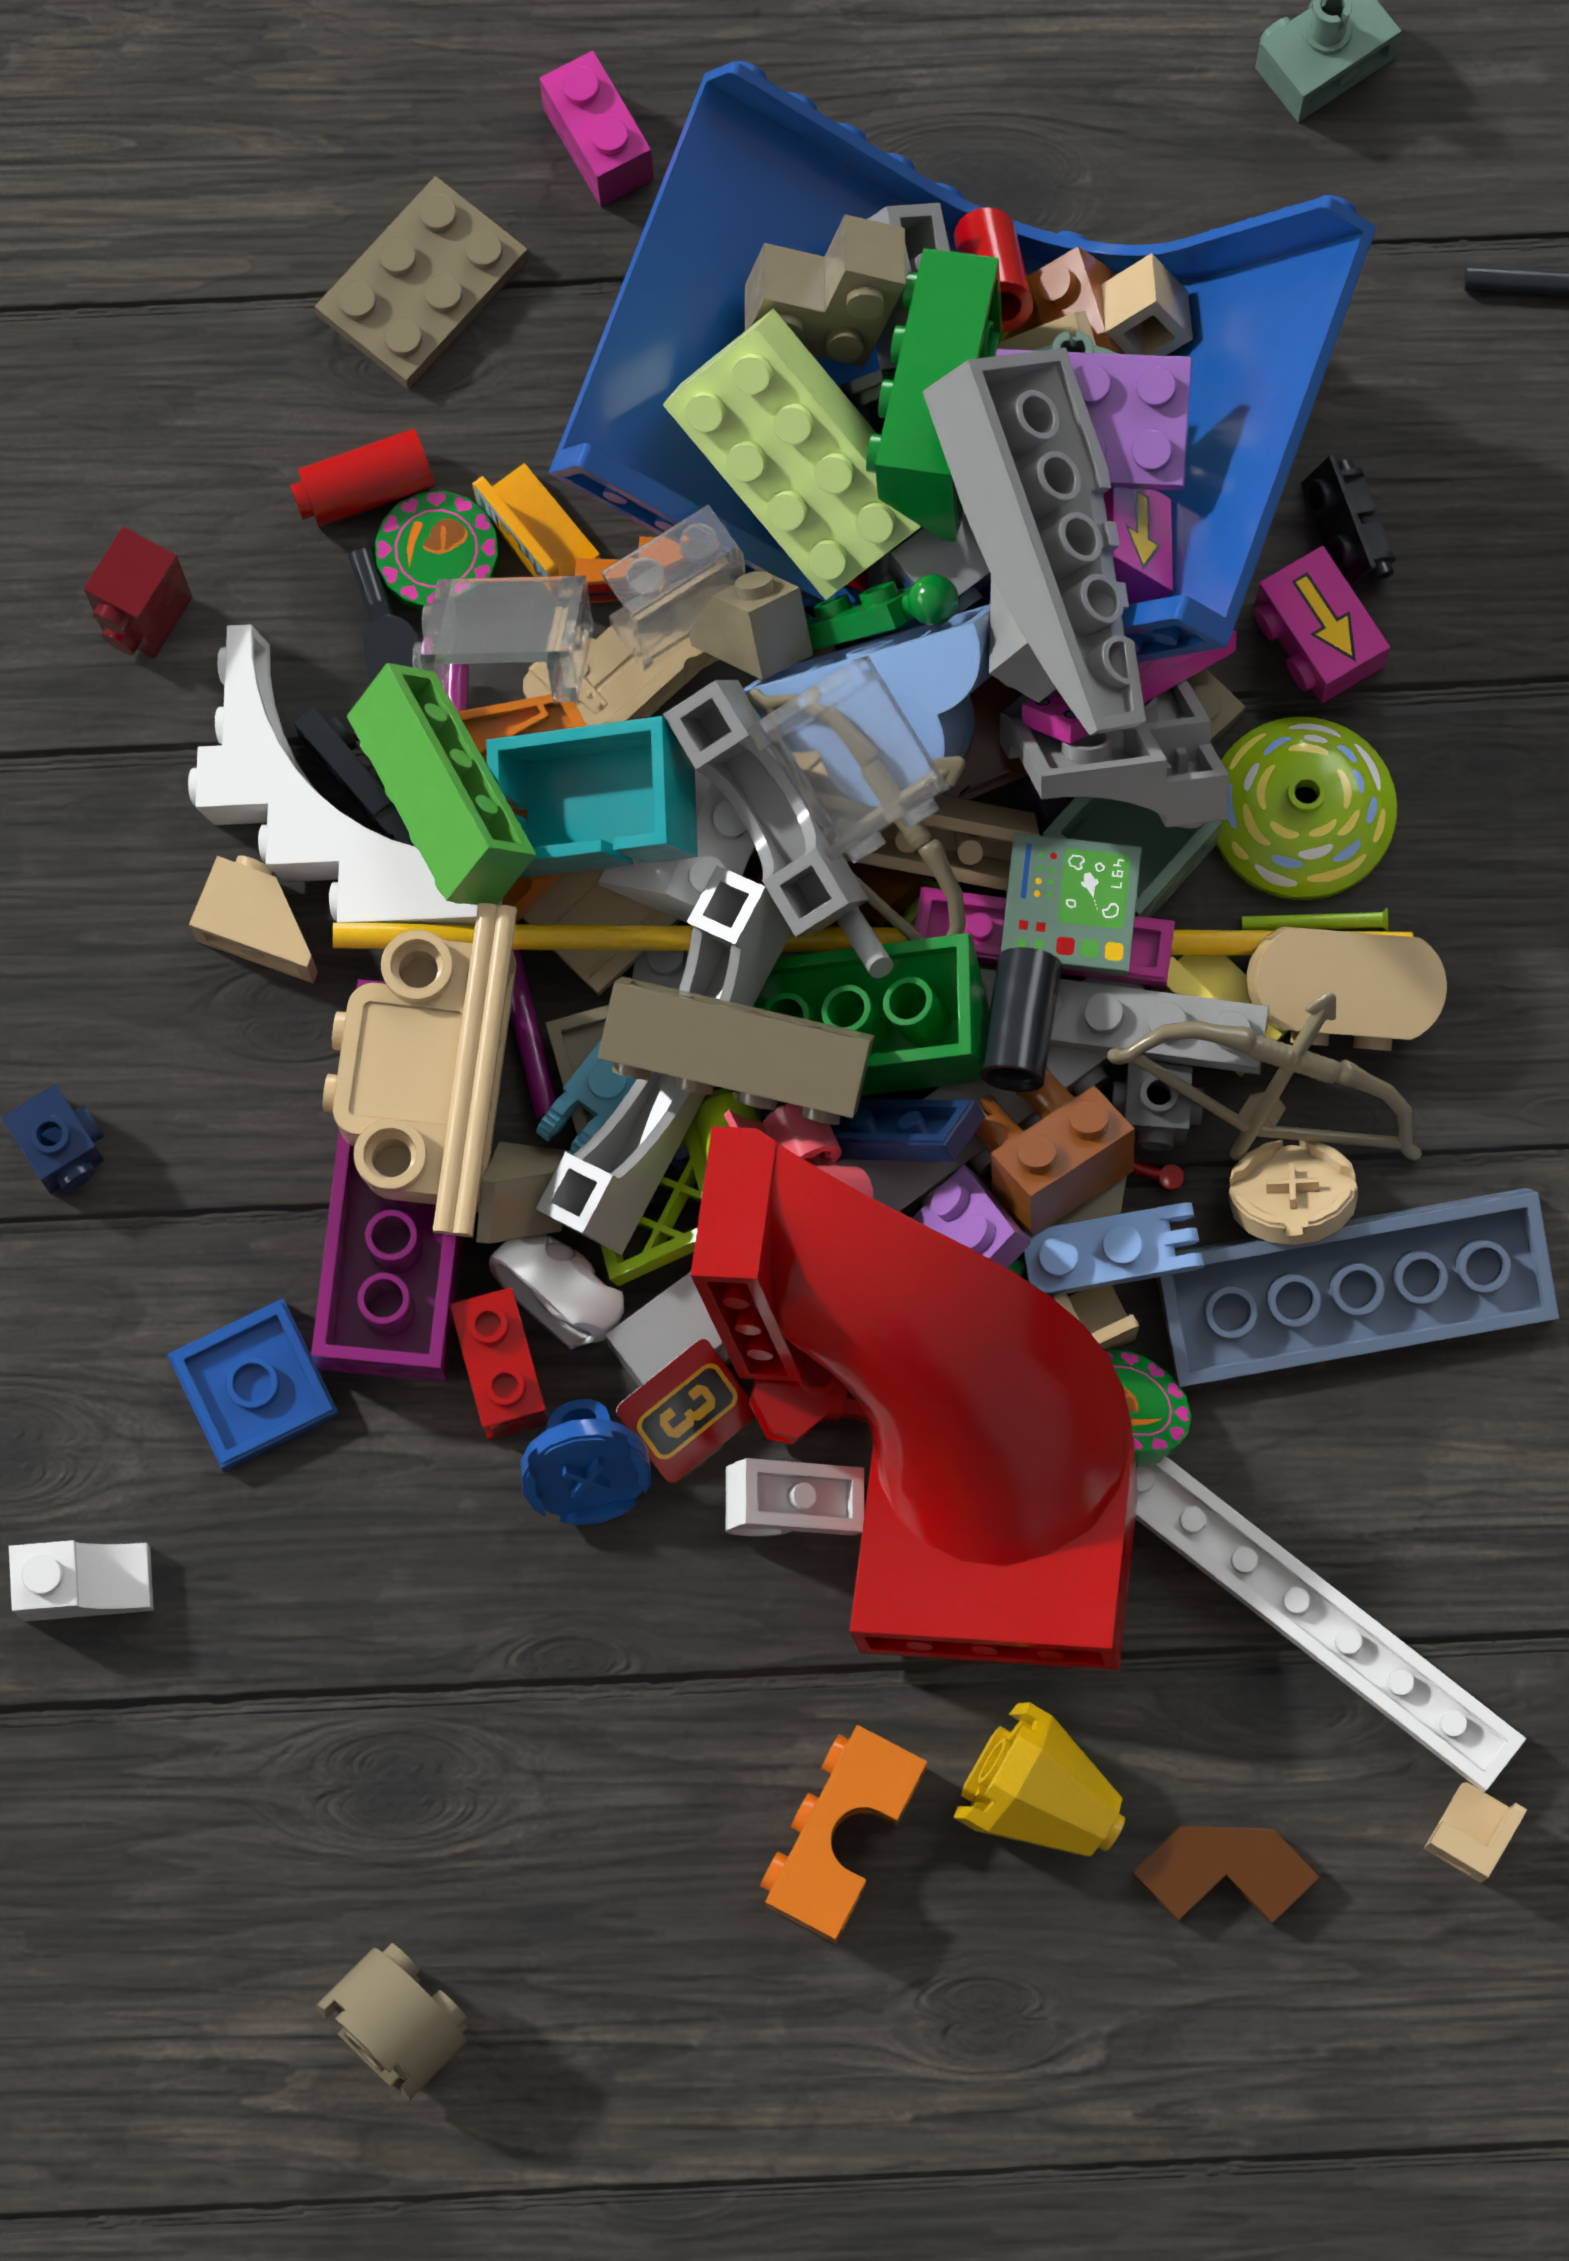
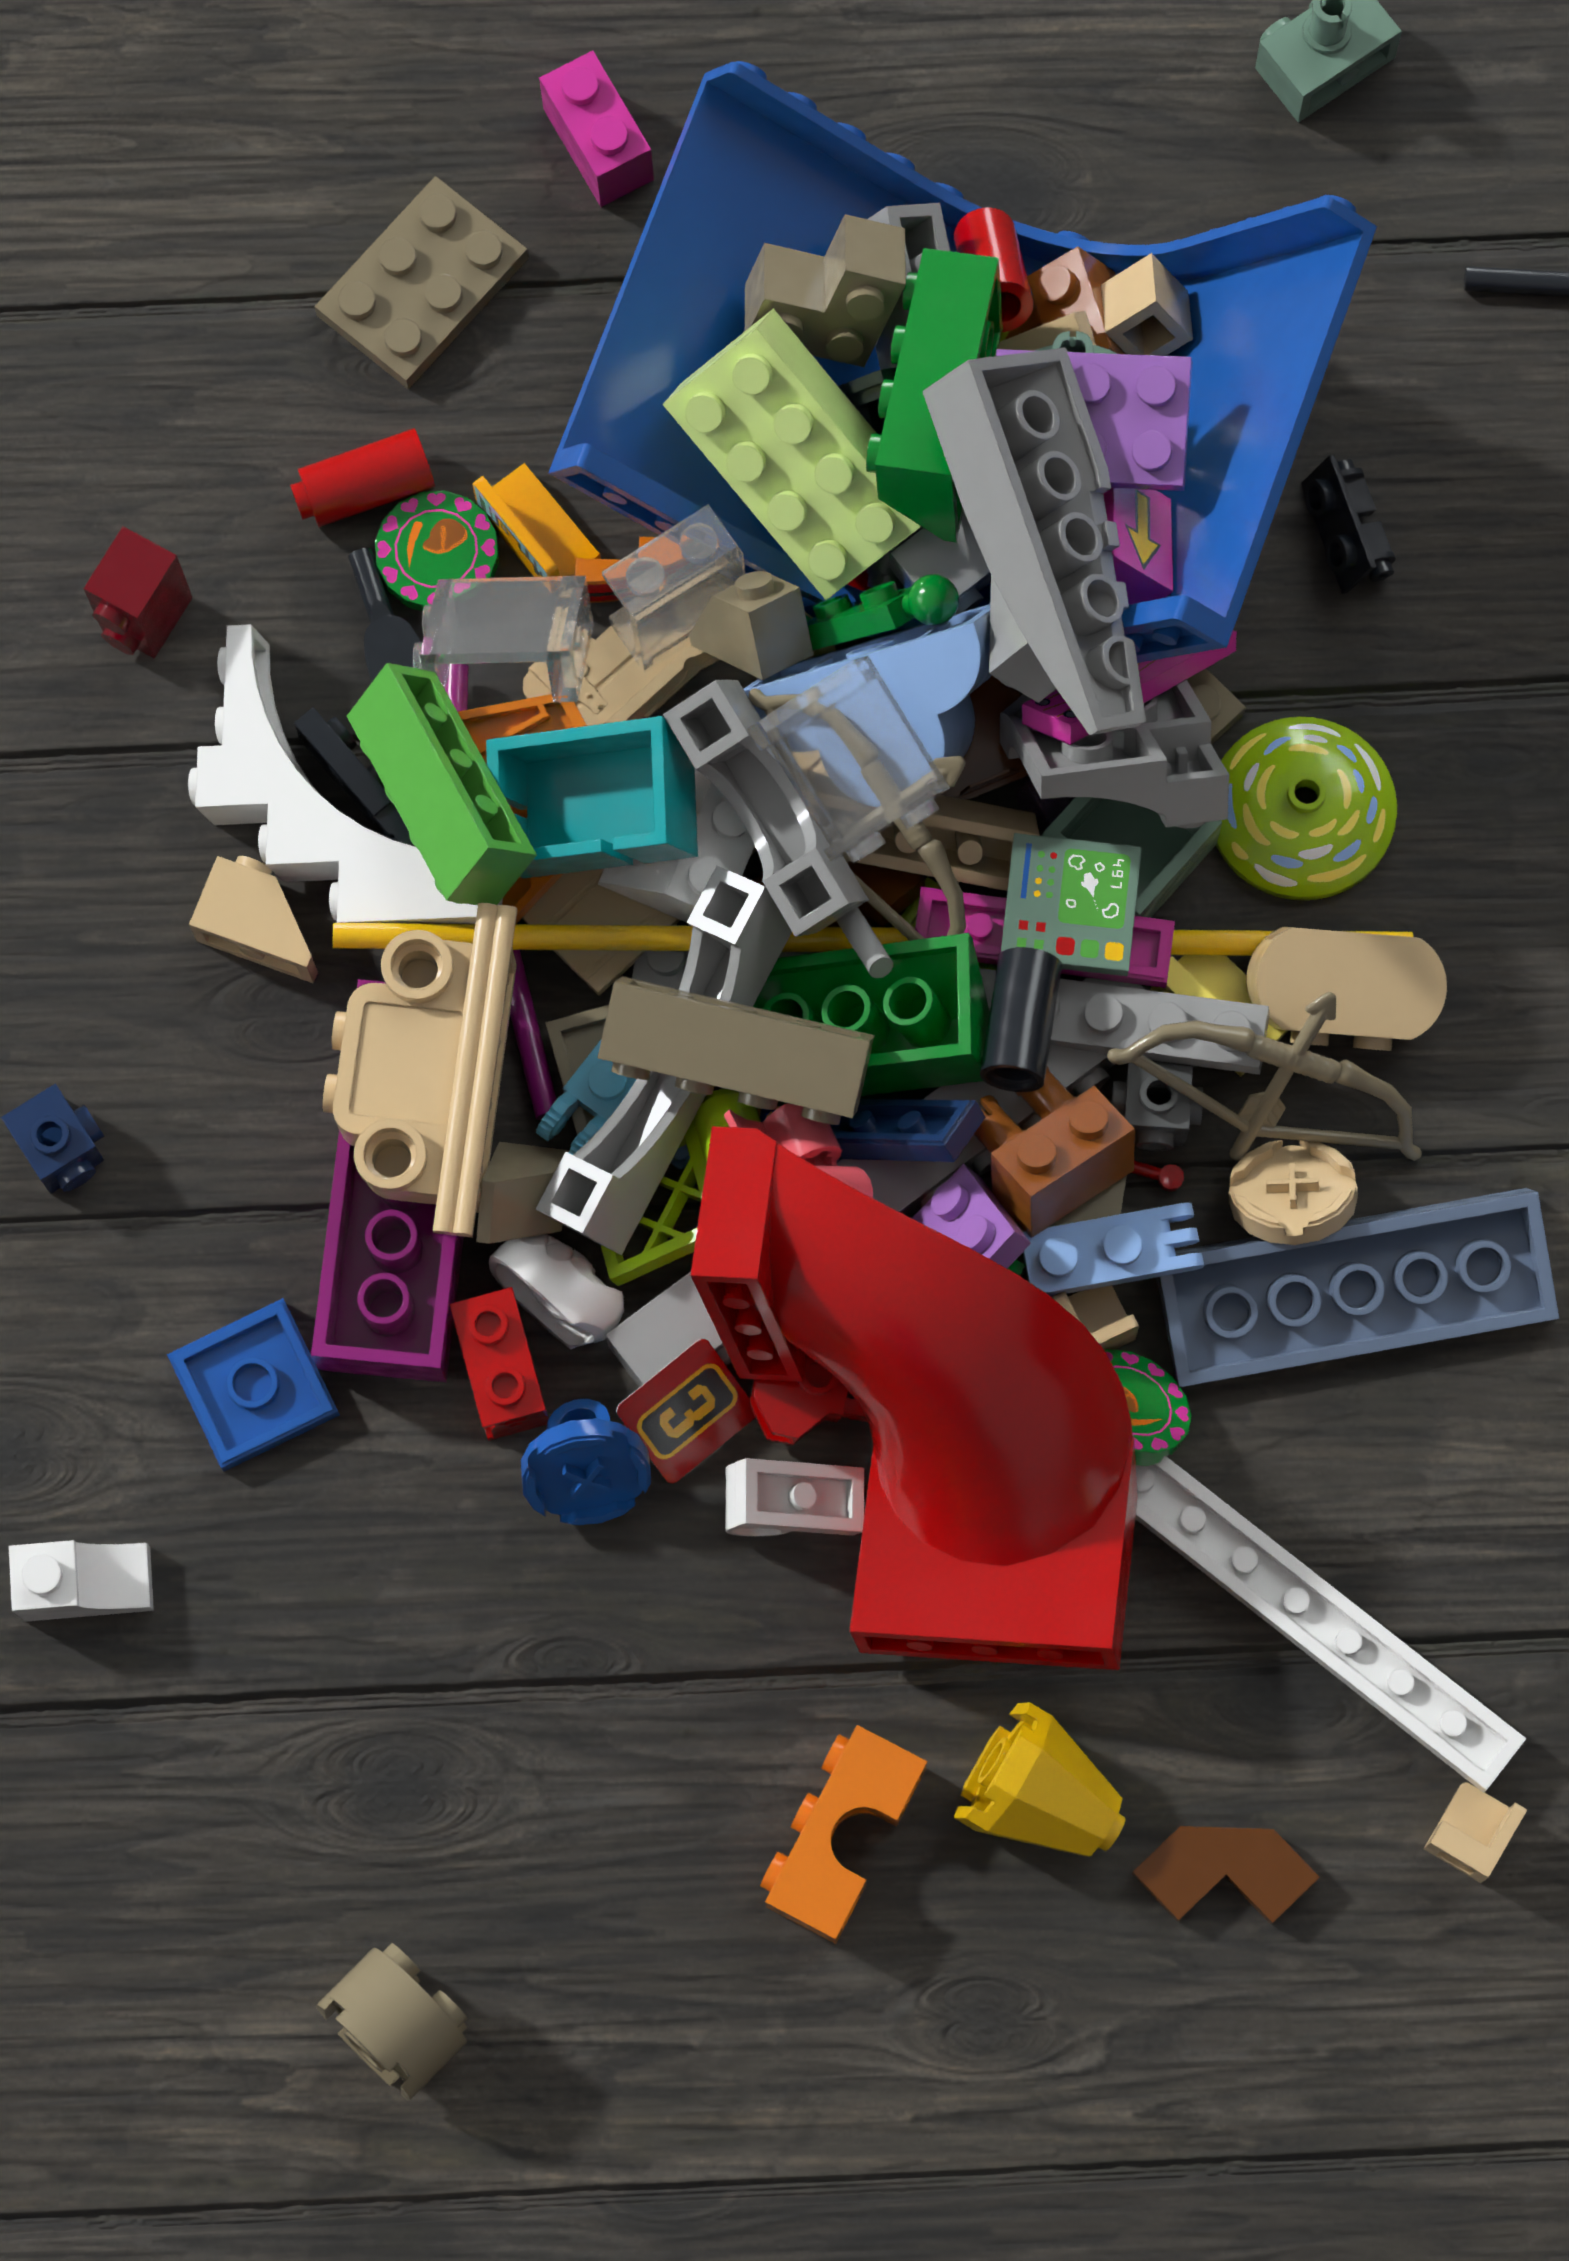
lime piece [1241,908,1388,932] -> none
dark pink brick [1253,546,1390,704] -> none

